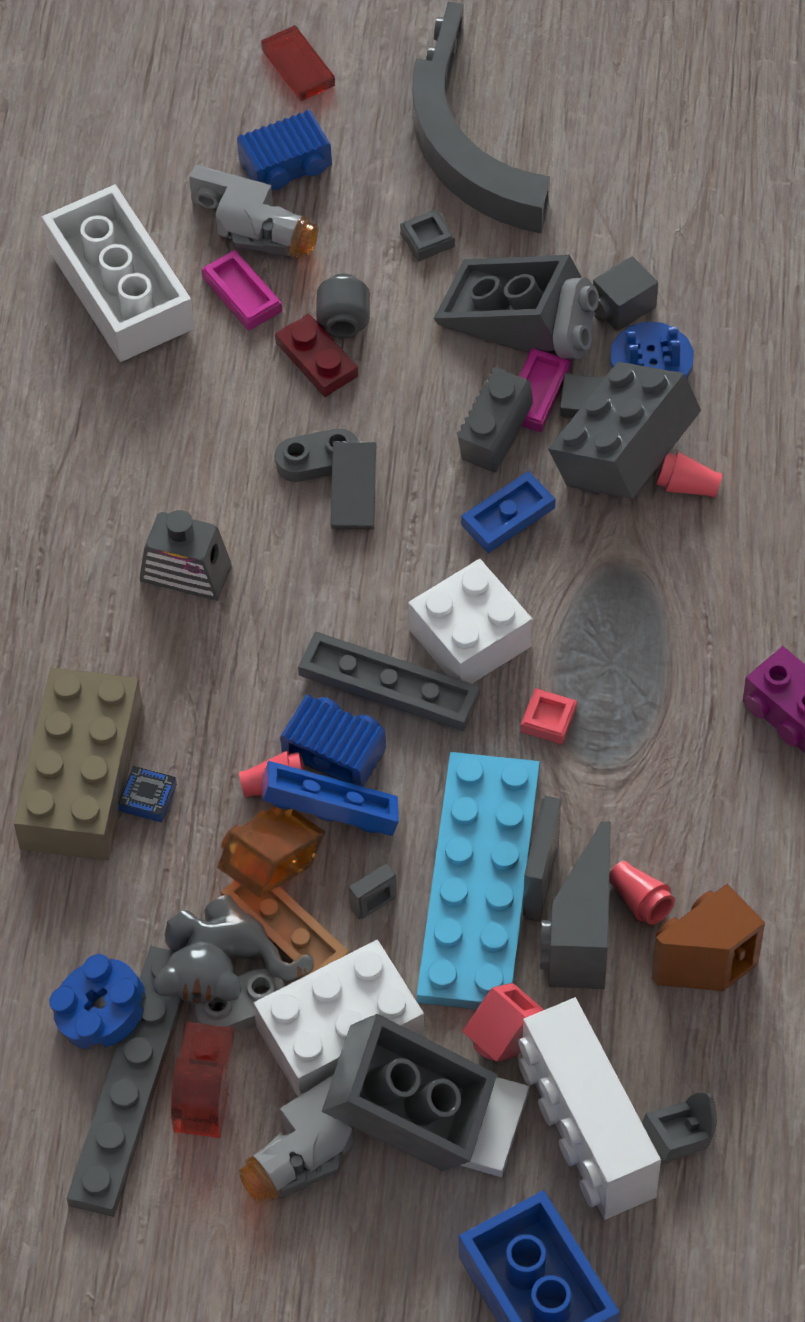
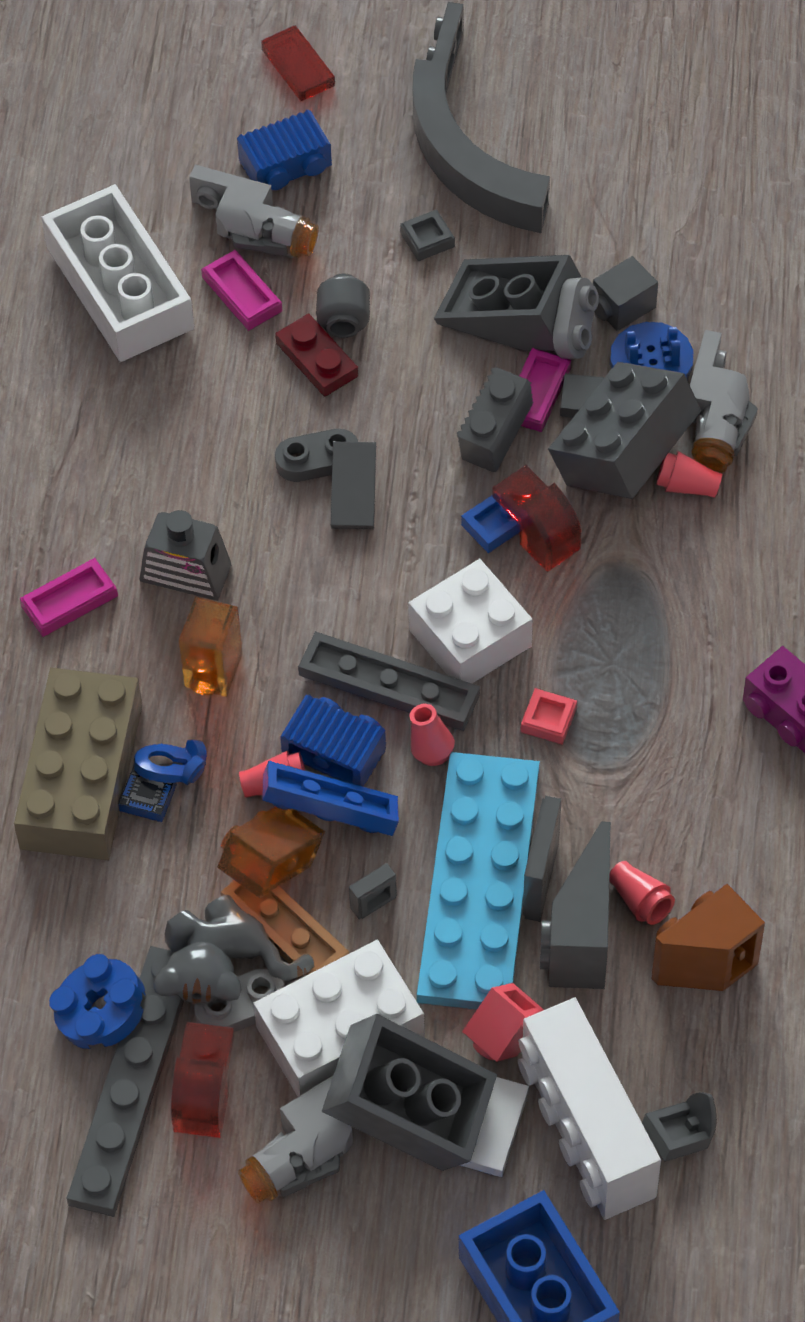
none -> dark pink tile [20,558,118,637]
none -> blue piece [133,740,207,785]
none -> clear orange brick [179,597,243,697]
none -> coral cone [410,704,455,766]
none -> clear red brick [492,465,581,572]
none -> light grey plate [690,330,758,473]

